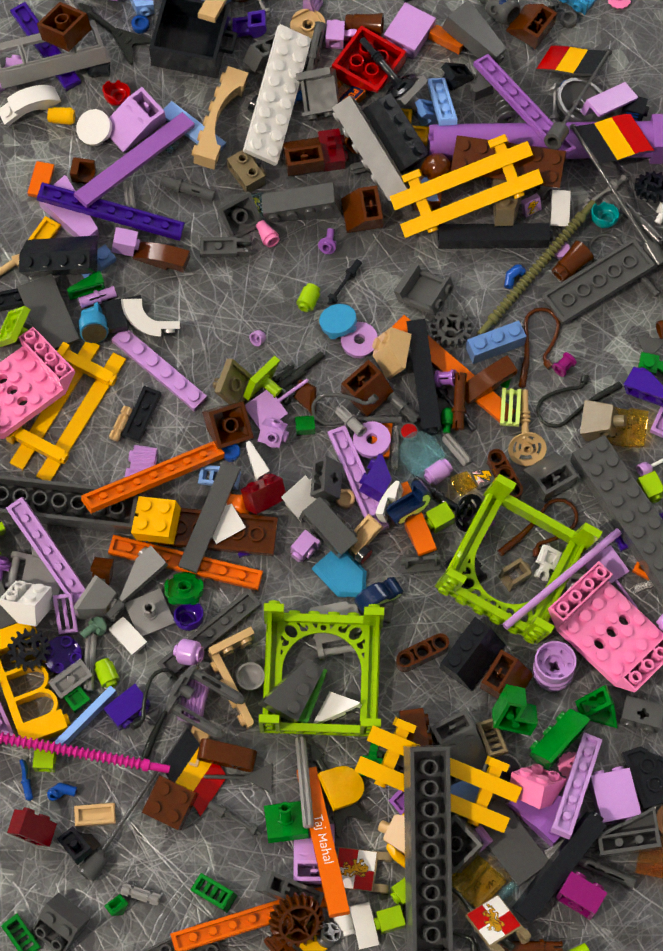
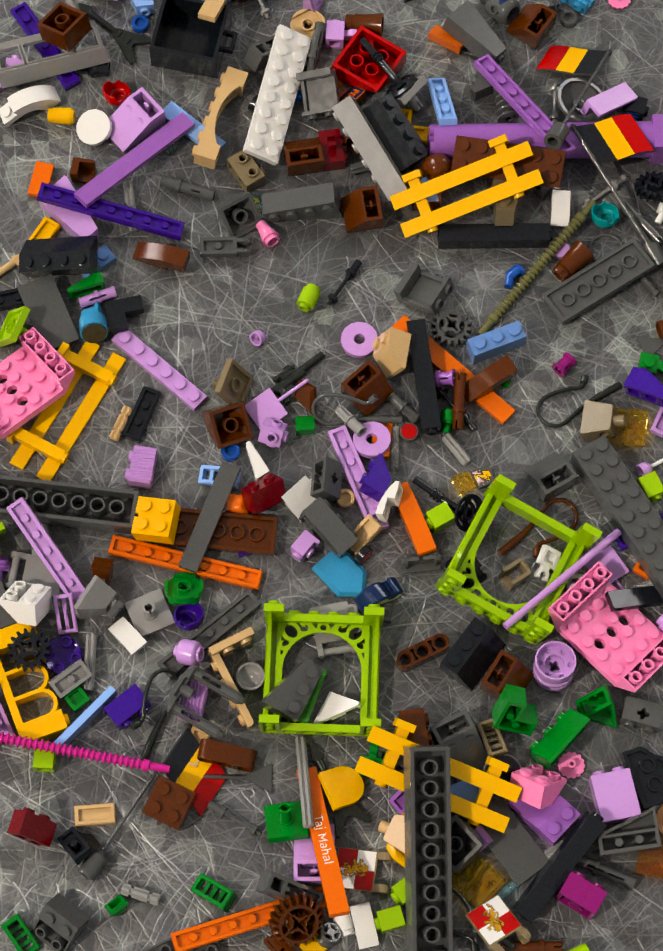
blue piece [19,759,33,801] -> none
blue arm [47,783,77,801] -> none
sand green plate [80,616,107,639] -> none
orange plate [81,441,225,514] -> none
lime brick [94,658,120,688] -> none
lavender brick [111,227,140,257] -> none
light grey slope [119,546,168,603] -> none
white arch [121,299,180,336] -> none
white sticker [212,503,246,544] -> none
dark purple brick [232,10,267,39] -> none
lime tile [243,355,283,401] -> none
medium lavender plate [318,228,337,254] -> none
dark azure tile [319,304,357,339] -> none
lavender brick [384,2,436,59] -> none
dark blue animal [386,480,432,525] -> none
clear light blue tile [400,431,445,477] -> none
medium blue slope [415,99,438,127] -> none
lavender brick [424,458,453,485] -> none
black slope [441,62,474,91] -> none
reddish brown beam [486,449,523,500] -> none
yellowish green tile [500,388,521,427] -> none
tan dish [508,389,547,466] -> none
reddish brown piece [518,307,560,388] -> none
lavender tile [521,193,542,217] -> none
lavender plate [550,732,602,839] -> none
none -> black tile [605,586,663,612]

